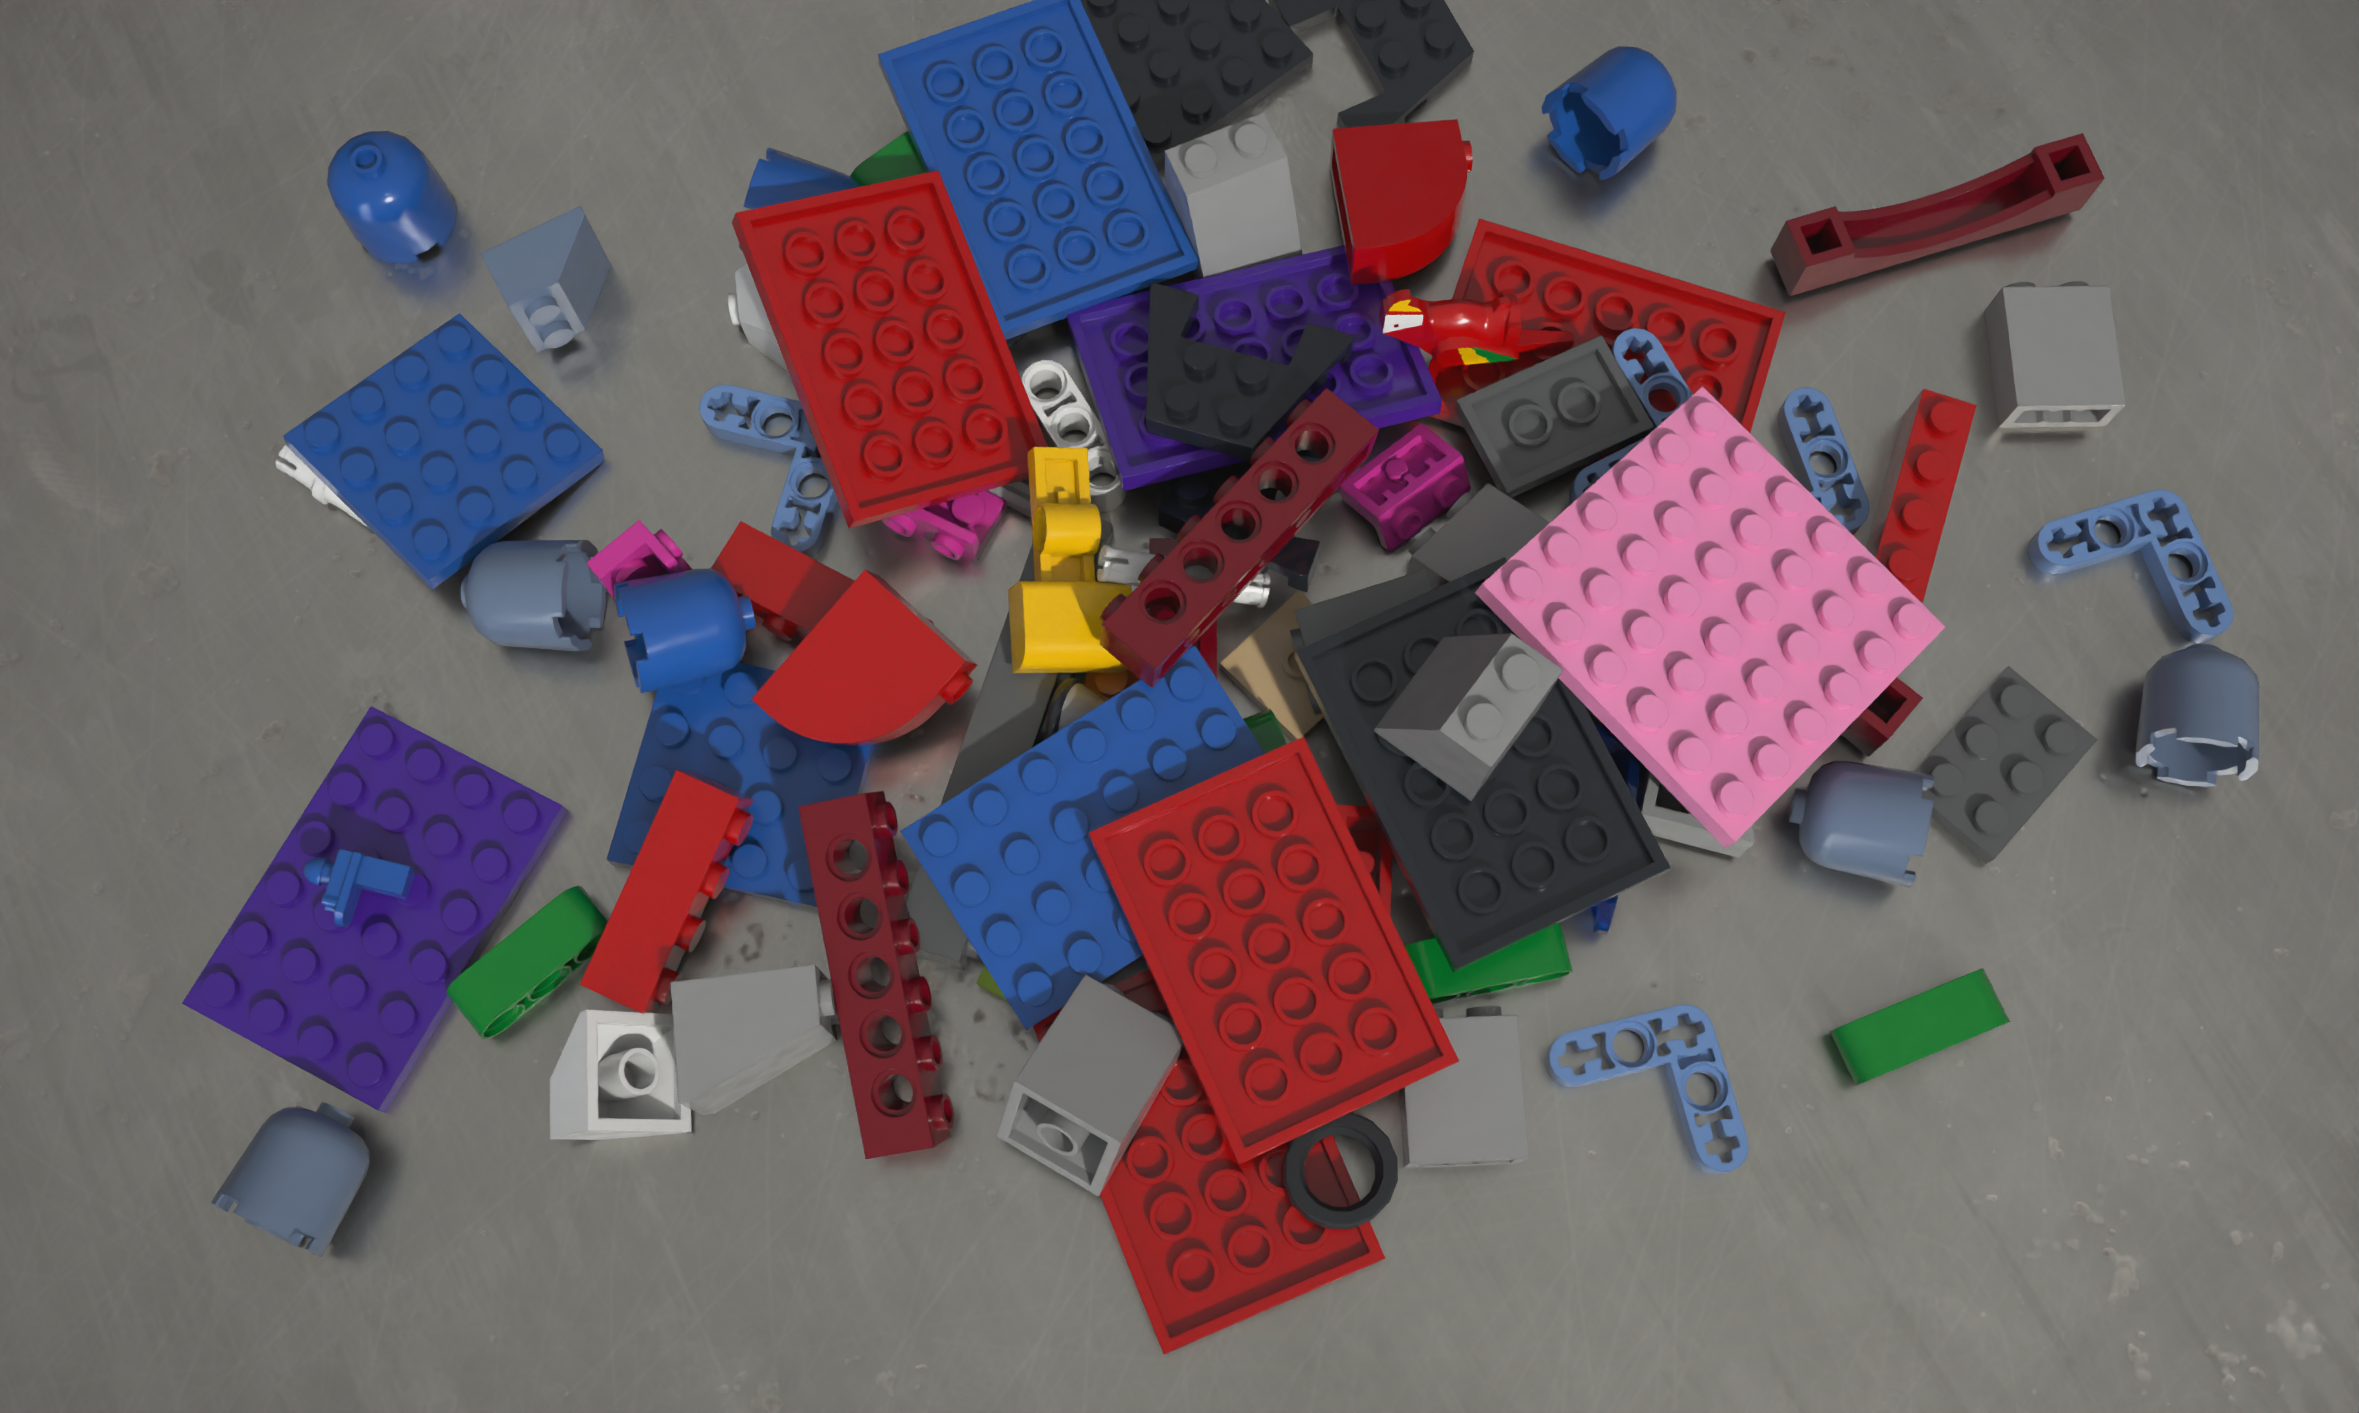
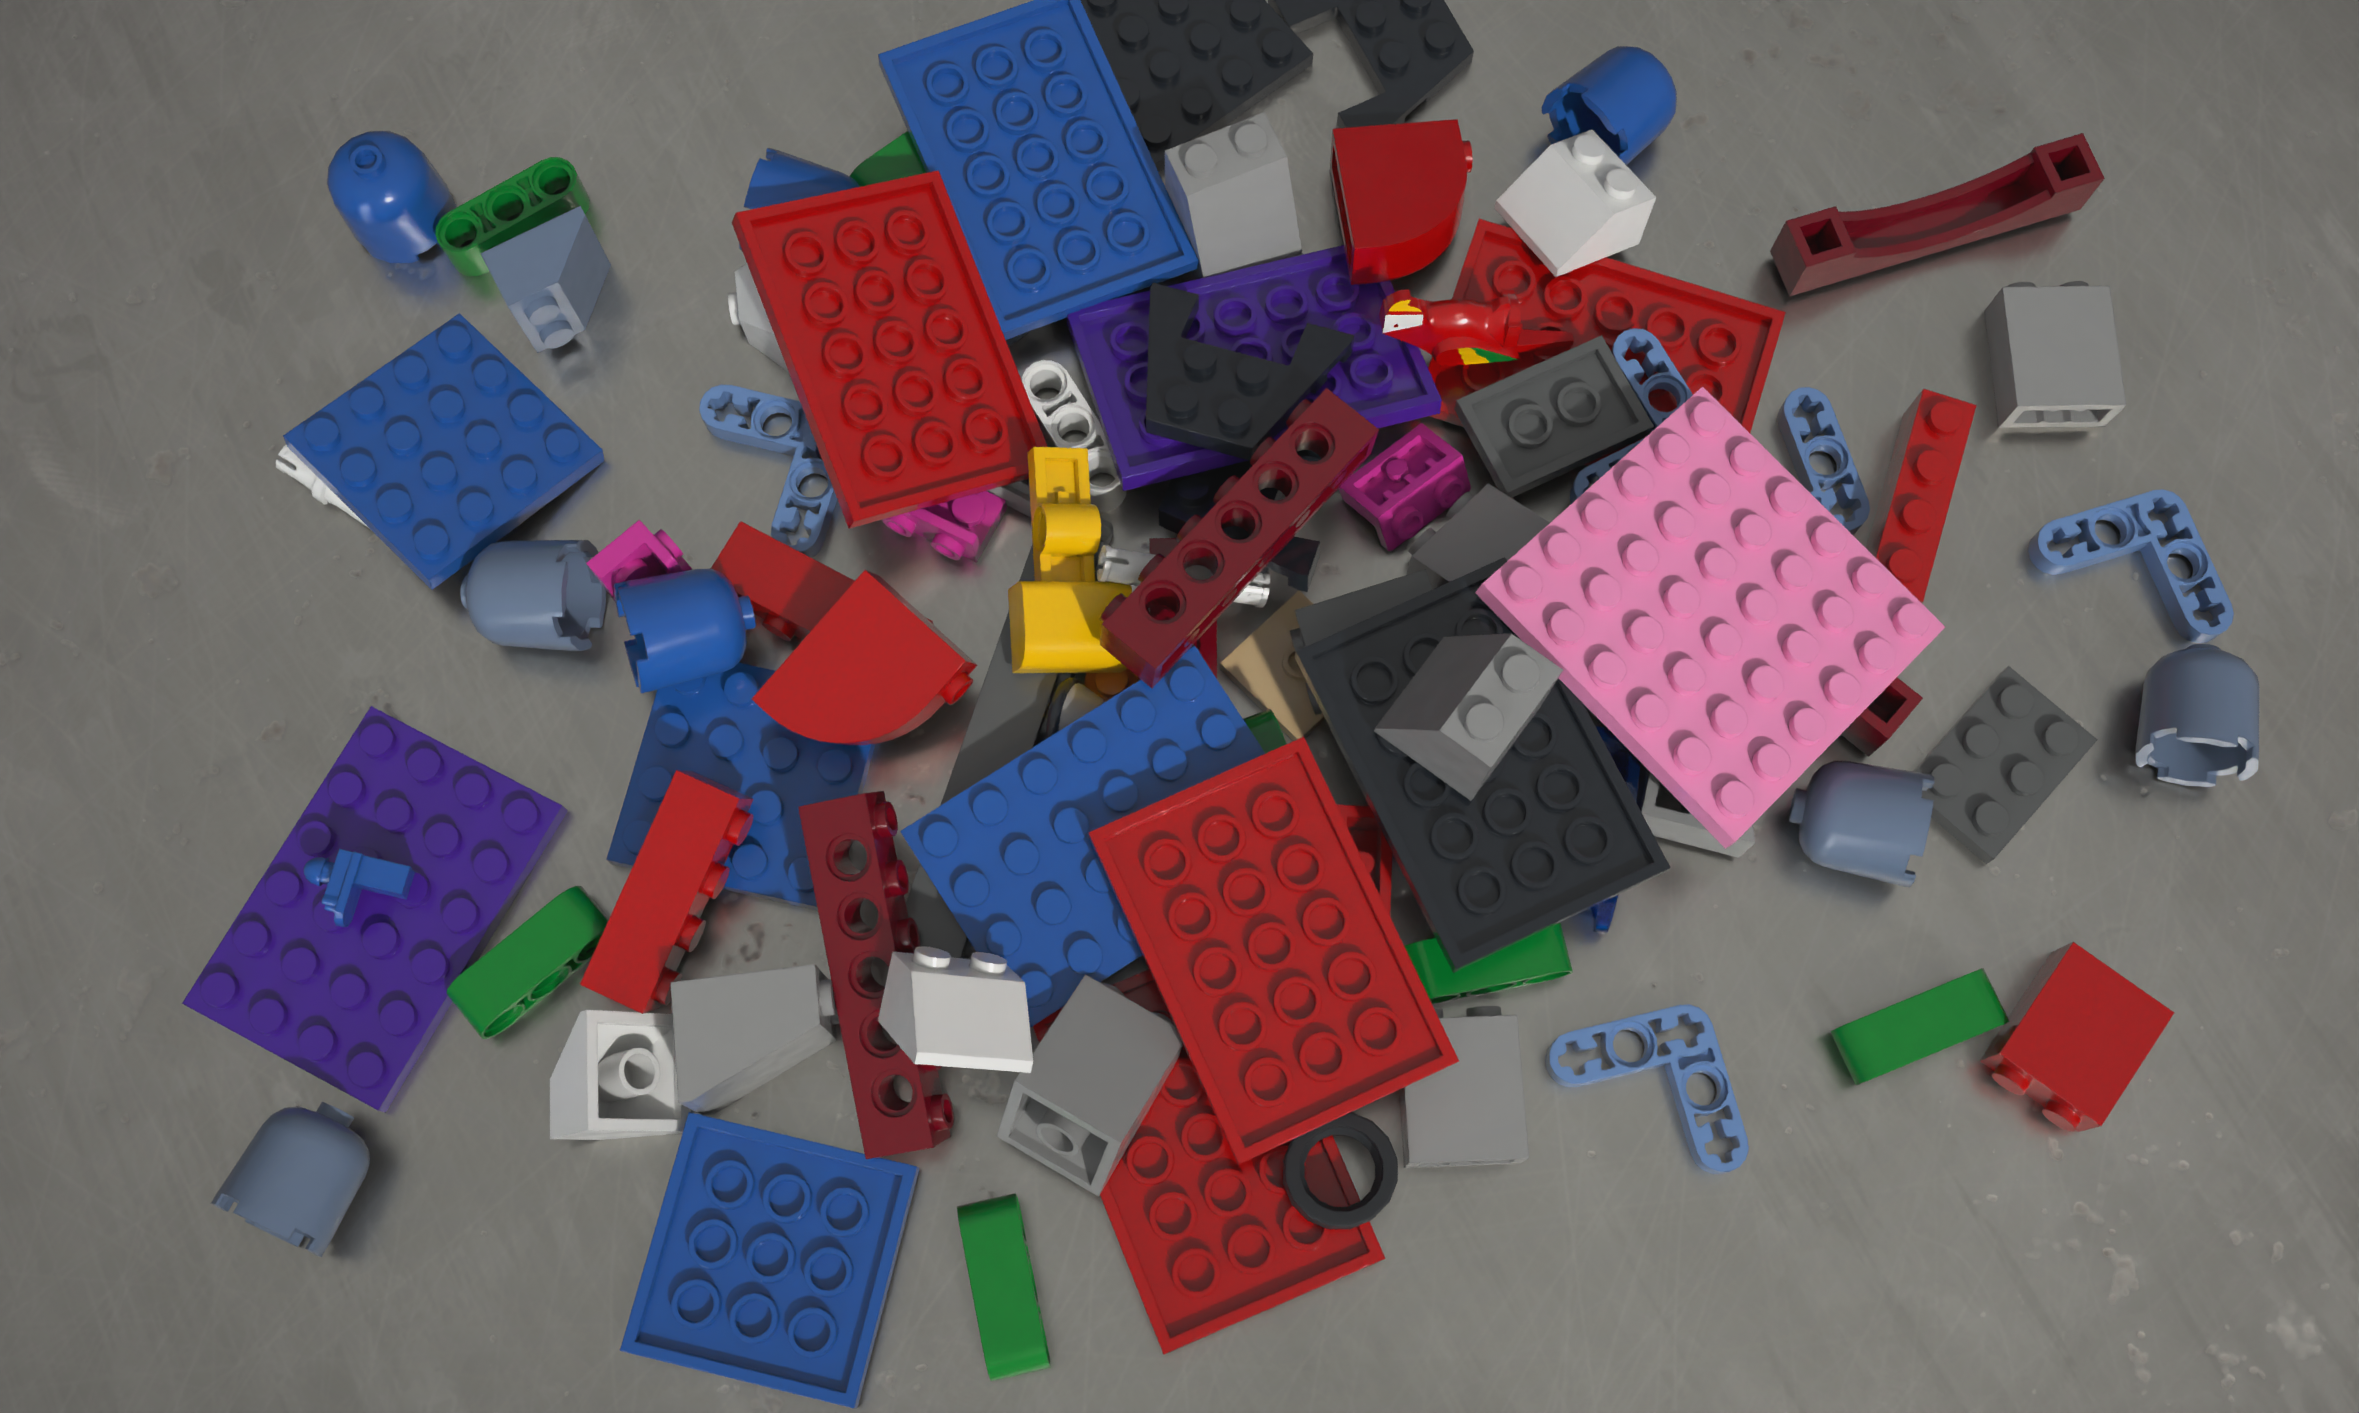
none -> green beam [435,157,590,276]
none -> blue plate [620,1112,920,1409]
none -> white slope [878,946,1033,1073]
none -> green beam [957,1193,1051,1381]
none -> white slope [1494,129,1656,277]
none -> red brick [1980,942,2174,1132]

